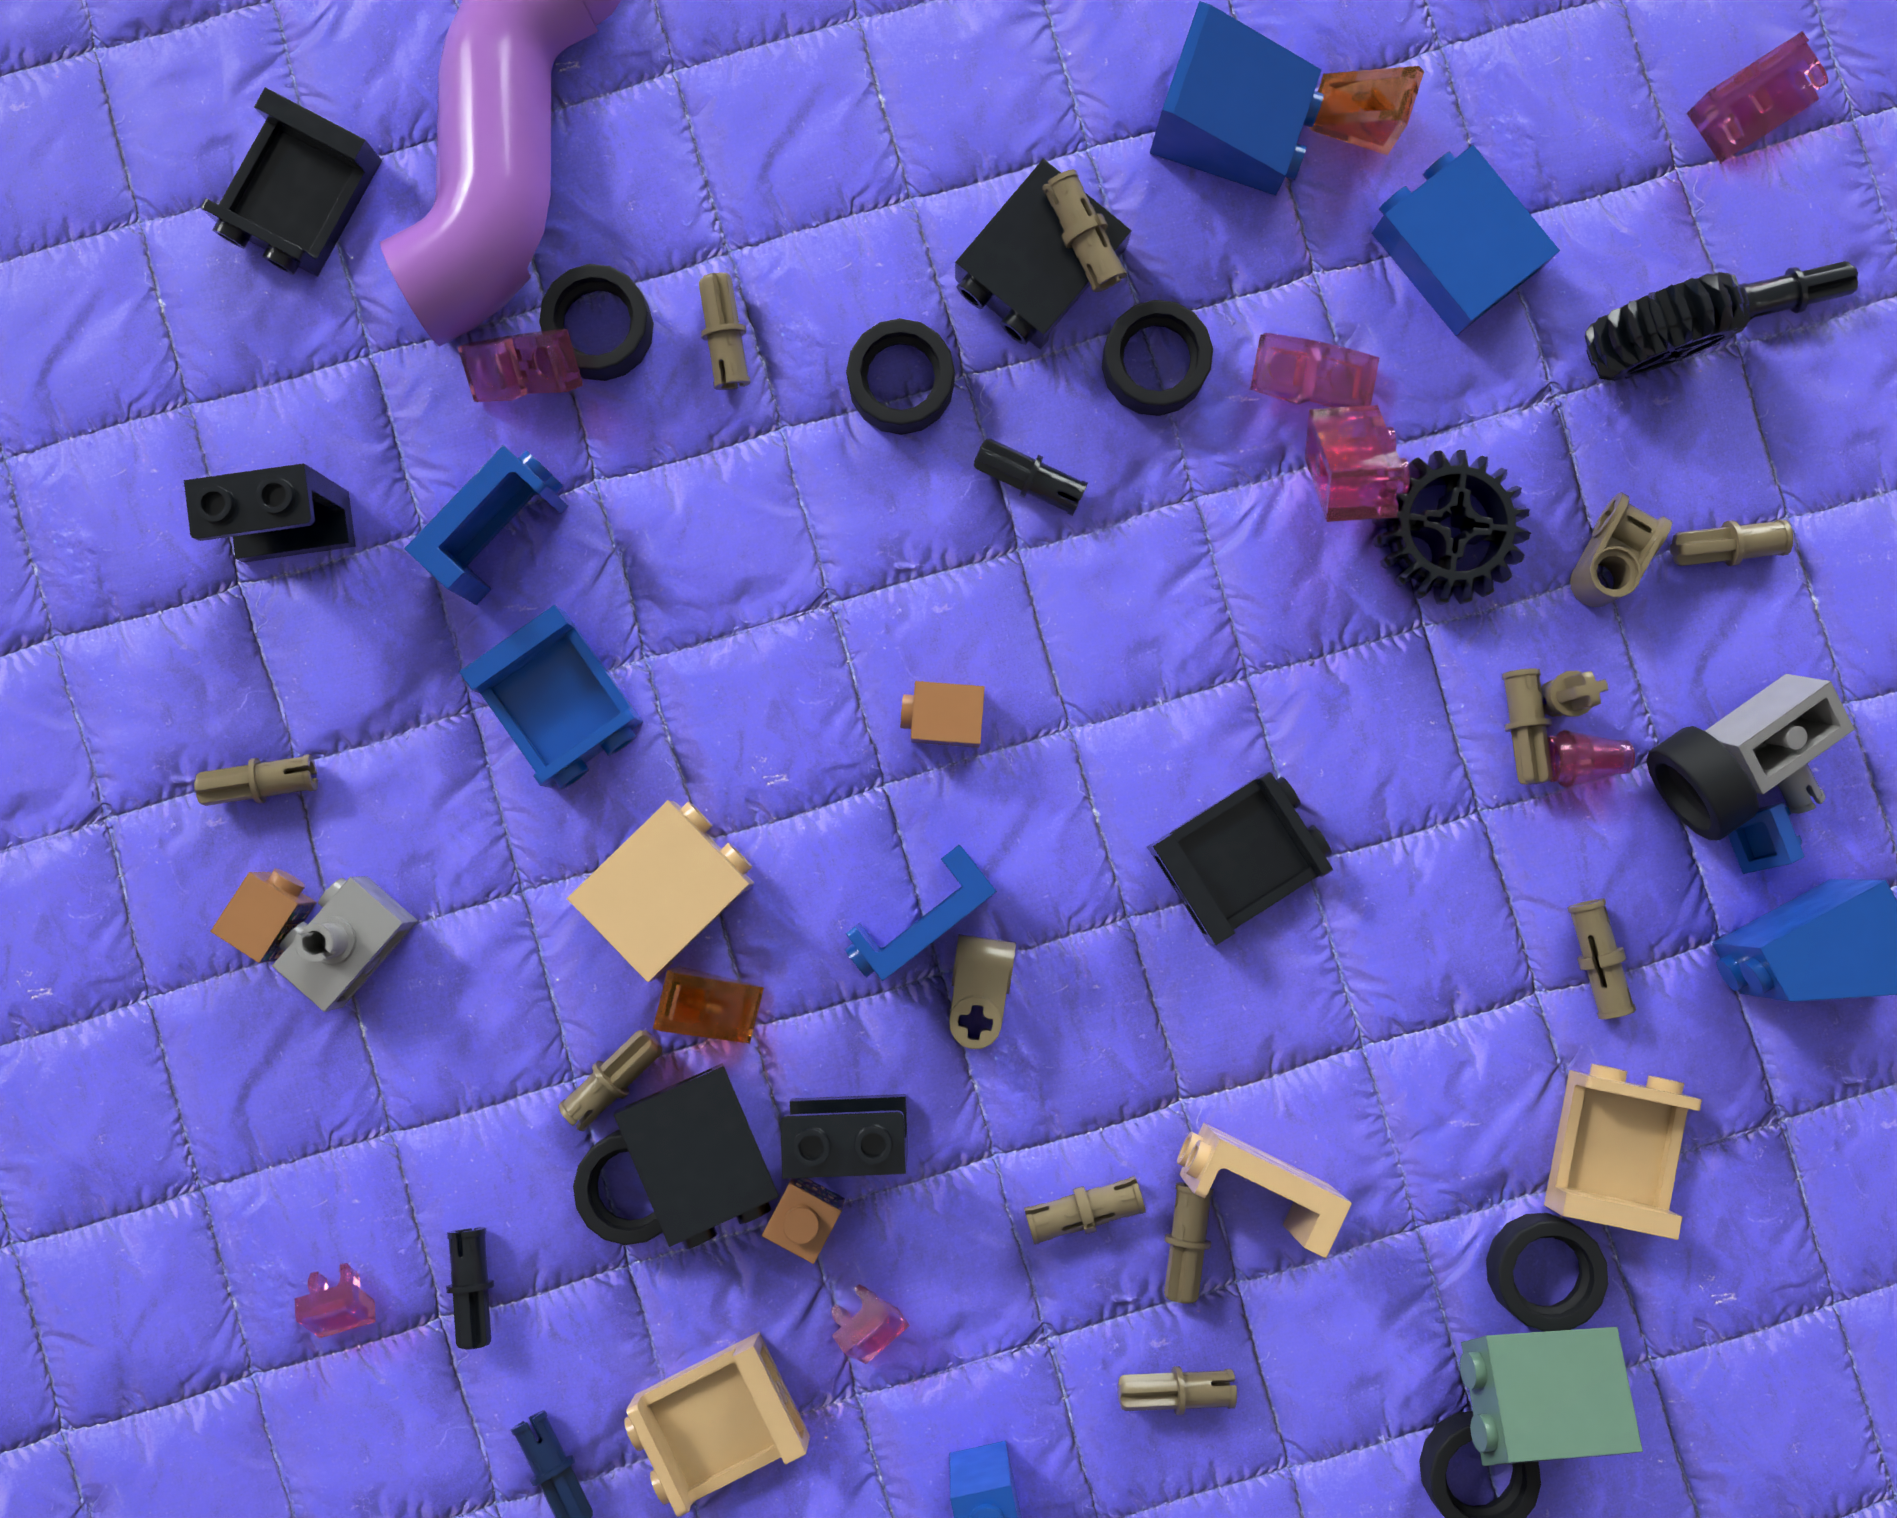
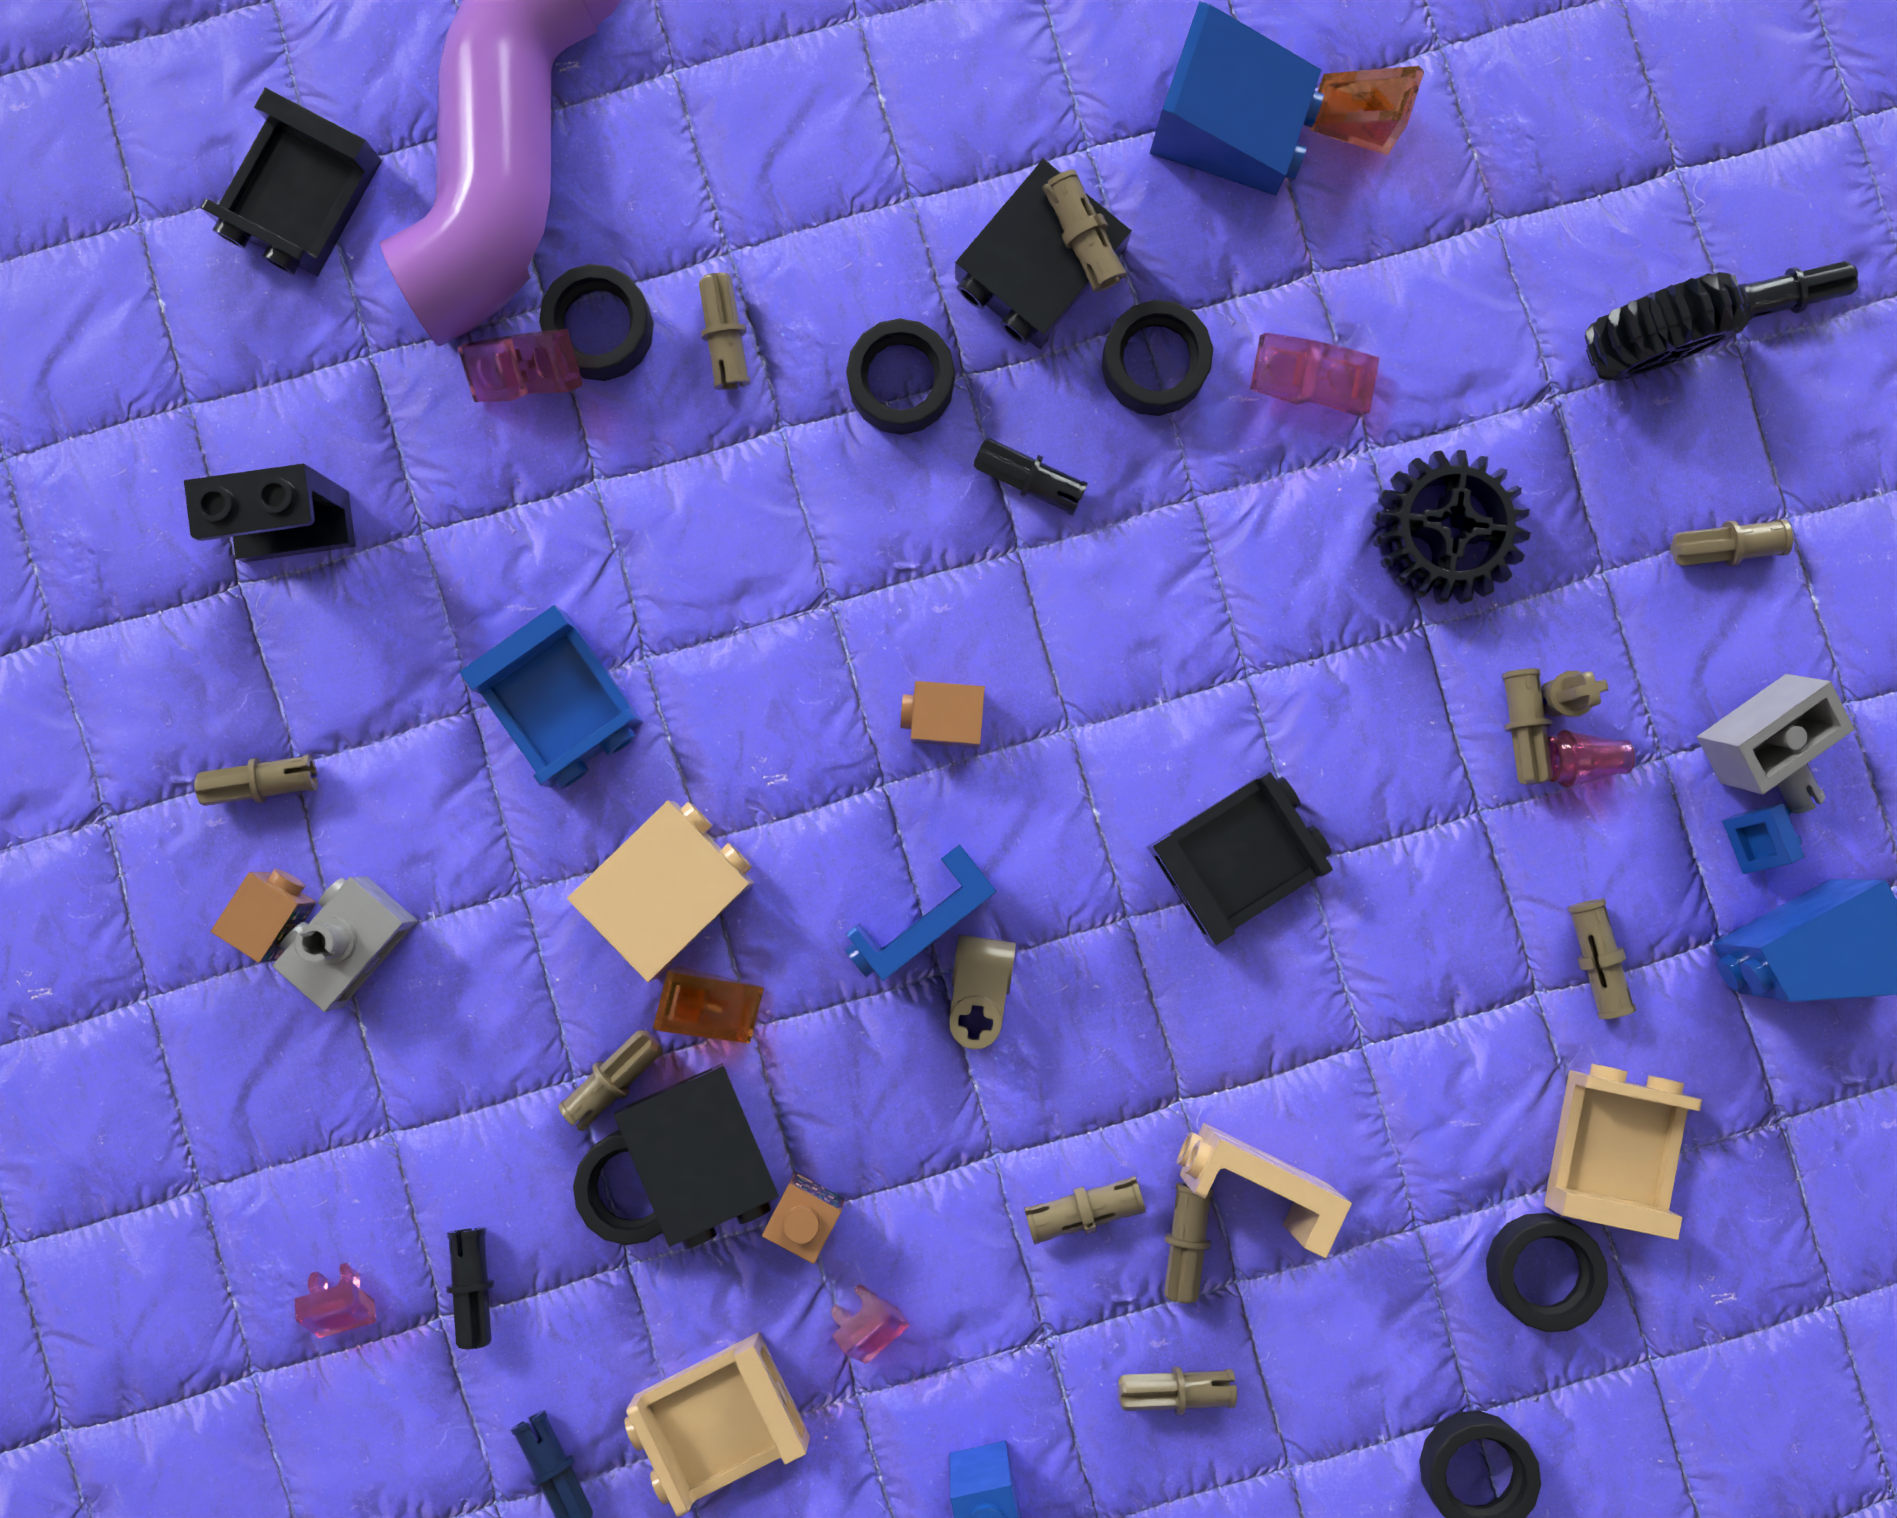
blue panel [404,445,568,605] -> none
black panel [780,1094,908,1179] -> none
clear pink brick [1305,405,1410,522] -> none
blue brick [1372,145,1560,336] -> none
sand green brick [1460,1327,1643,1466] -> none
dark tan piece [1570,492,1672,607] -> none
black tyre [1646,726,1759,840] -> none
clear pink hinge [1686,31,1829,164] -> none

